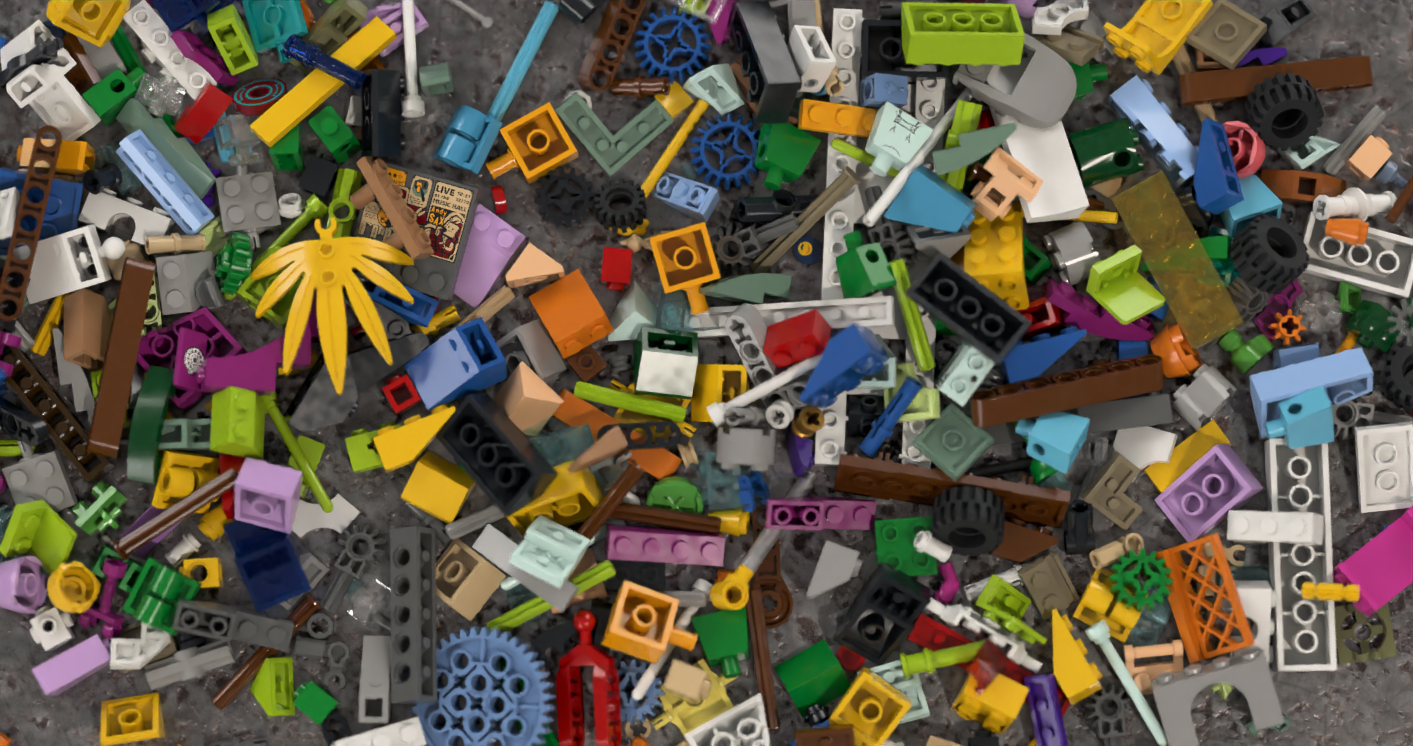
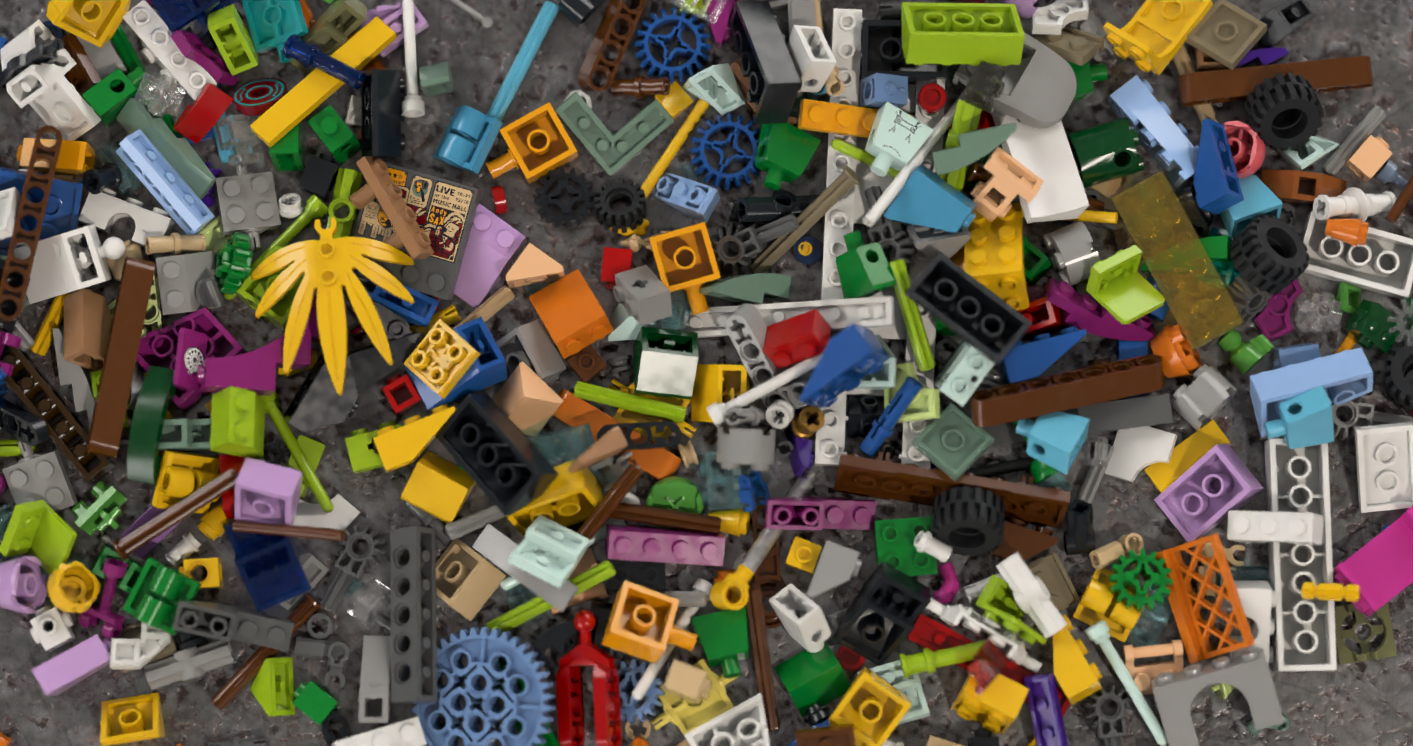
dark tan plate [1081,451,1144,531] -> none
orange gear [1268,309,1307,346] -> none
none -> reddish brown bar [232,520,345,541]
none -> yellow tile [403,319,480,399]
none -> clear light blue piece [525,282,543,296]
none -> light grey brick [613,265,672,325]
none -> dark grey pin [765,426,793,457]
none -> white torso [768,583,832,653]
none -> yellow brick [784,536,823,575]
none -> red tile [917,83,947,113]
none -> clear smoke brick [965,61,1005,114]
none -> white piece [996,551,1067,638]

